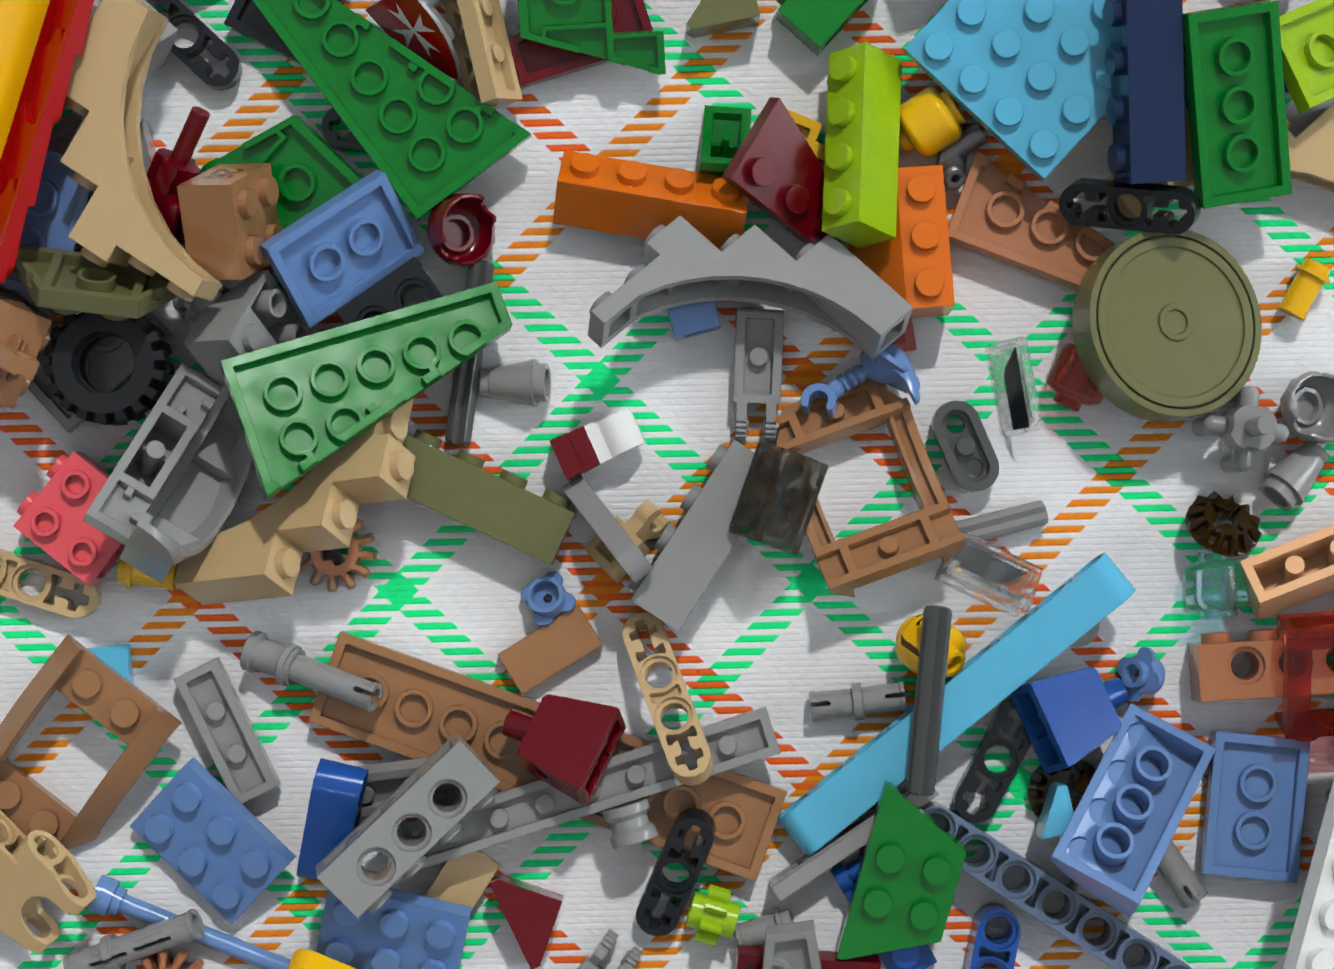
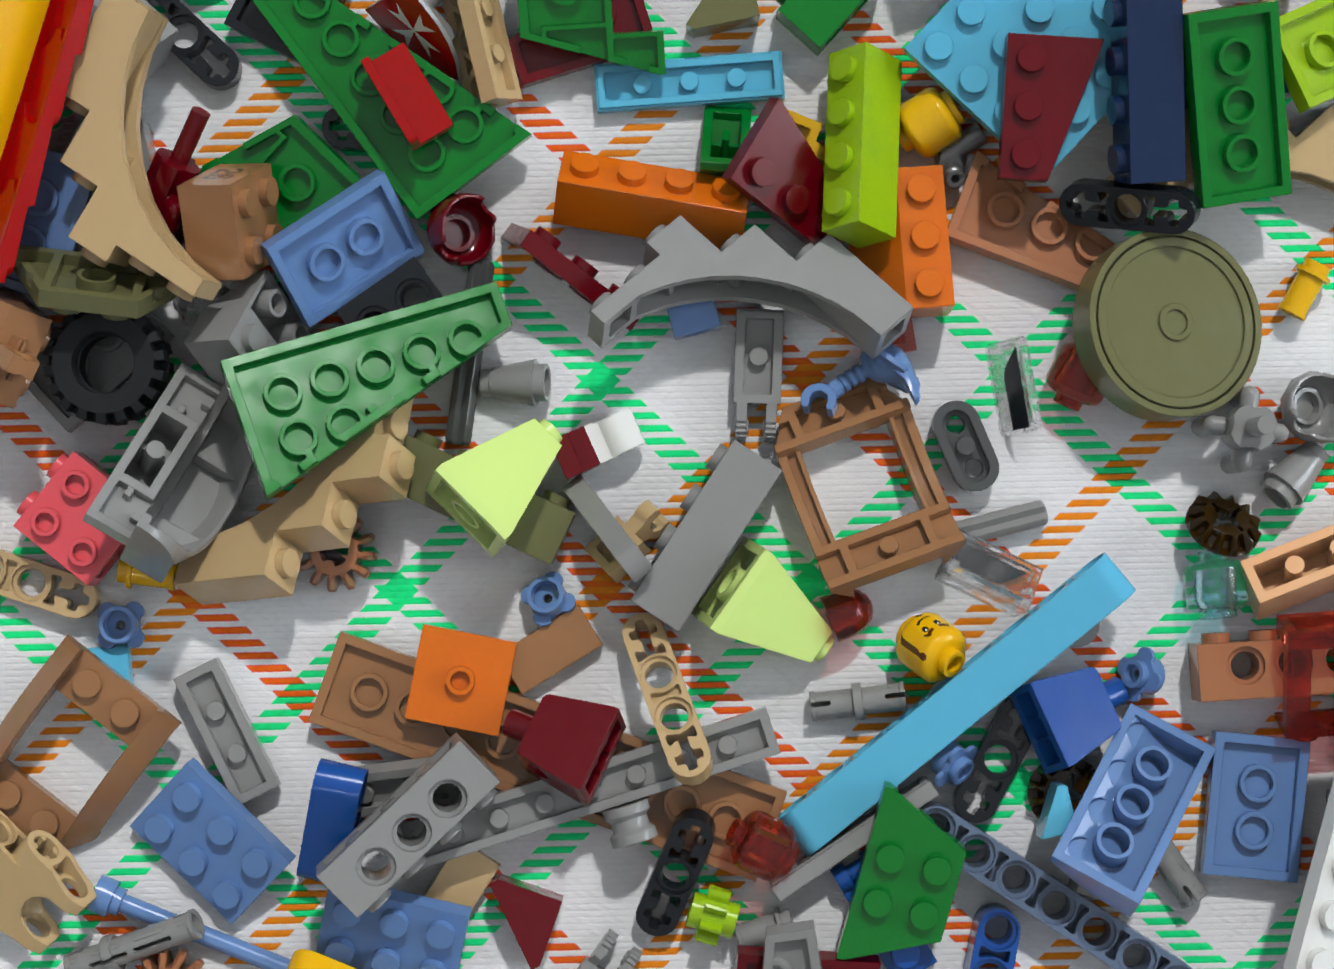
light grey pin [240,630,383,713] -> none
clear smoke bracket [729,442,829,556] -> none
dark grey axle [906,605,952,796] -> none
none -> medium blue plate [97,601,145,649]
none -> red panel [360,42,454,151]
none -> orange plate [405,624,518,737]
none -> yellowish green slope [425,418,563,557]
none -> dark red wing [501,223,640,331]
none -> medium azure tile [594,51,785,114]
none -> yellowish green slope [691,536,834,663]
none -> clear red head [725,810,800,881]
none -> clear red piece [819,589,874,643]
none -> medium blue plate [931,741,977,787]
none -> dark red wing [997,33,1105,183]

